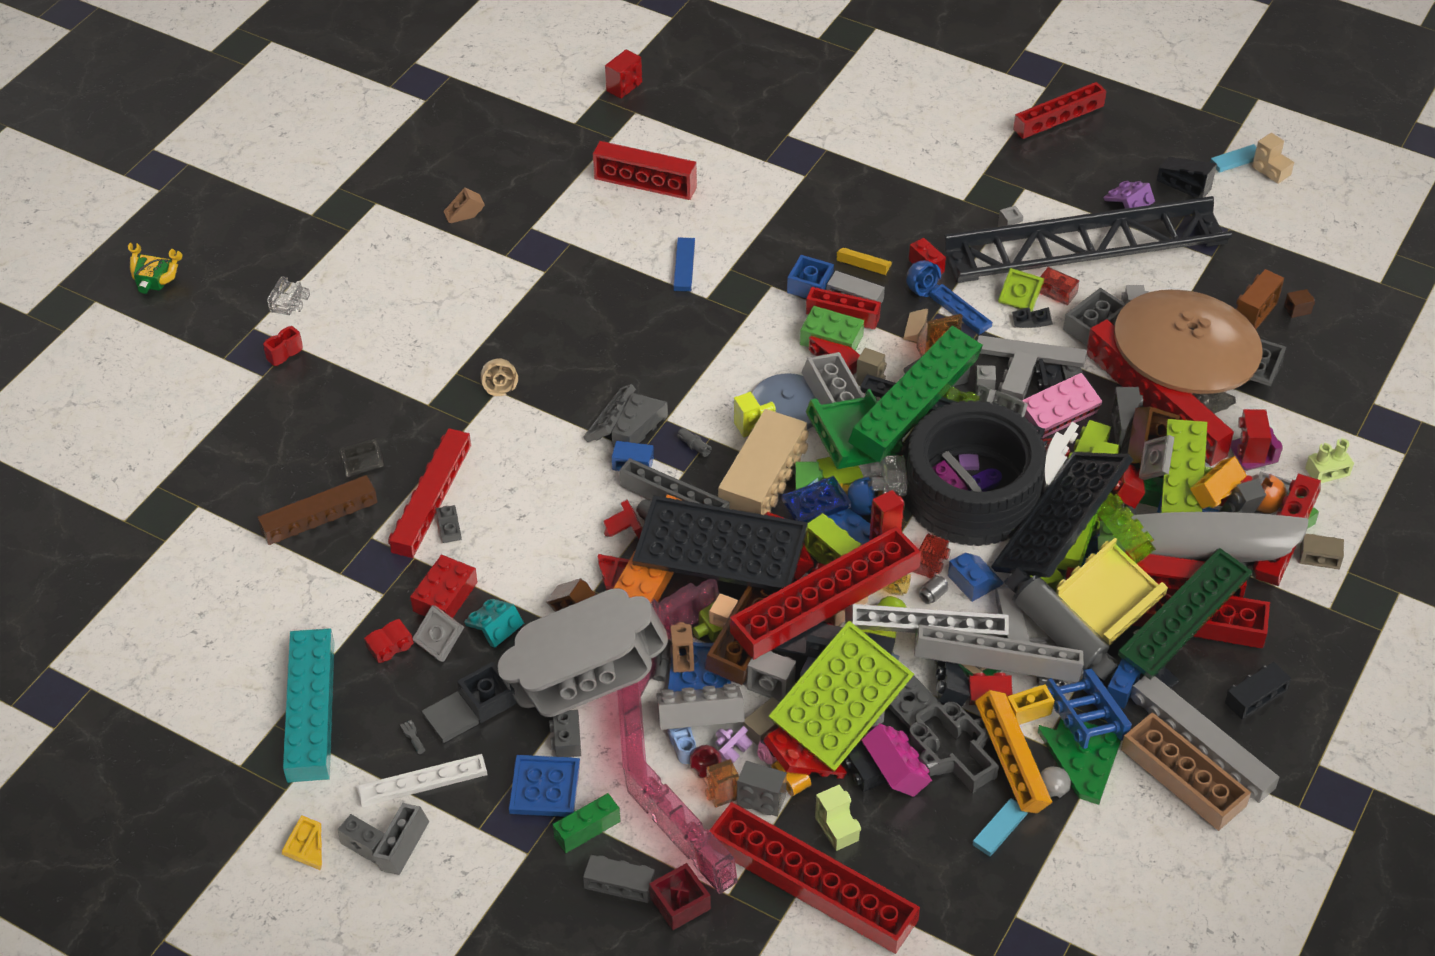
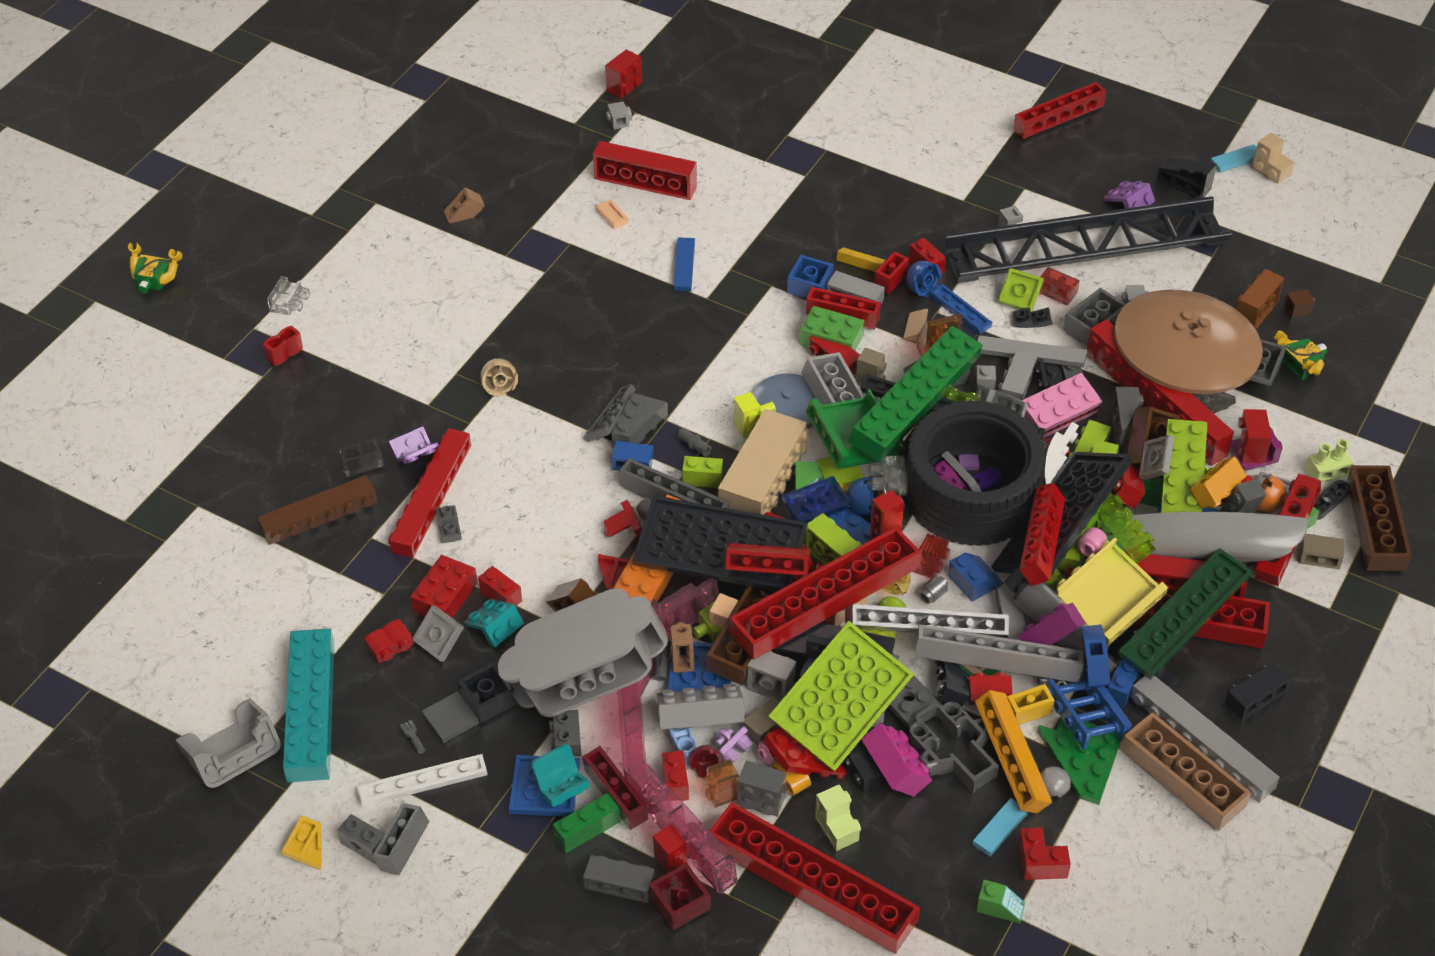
none -> light grey windscreen [176,698,281,788]
none -> bracket [388,426,439,464]
none -> red brick [478,565,522,607]
none -> teal bracket [531,744,590,807]
none -> dark red brick [582,746,648,830]
none -> light nougat tile [596,199,629,229]
none -> light grey brick [606,101,632,130]
none -> red brick [653,824,688,873]
none -> red brick [662,750,689,803]
none -> lime brick [682,456,723,488]
none -> red brick [726,543,811,576]
none -> red brick [874,252,909,294]
none -> bright green slope [977,880,1025,923]
none -> red brick [1018,828,1071,880]
none -> red brick [1019,482,1065,586]
none -> magenta brick [1019,602,1086,646]
none -> bright pink head [1078,527,1108,557]
none -> blue slope [1081,624,1110,687]
none -> torso [1273,331,1327,380]
none -> black beam [1314,480,1350,520]
none -> reddish brown brick [1347,465,1412,571]

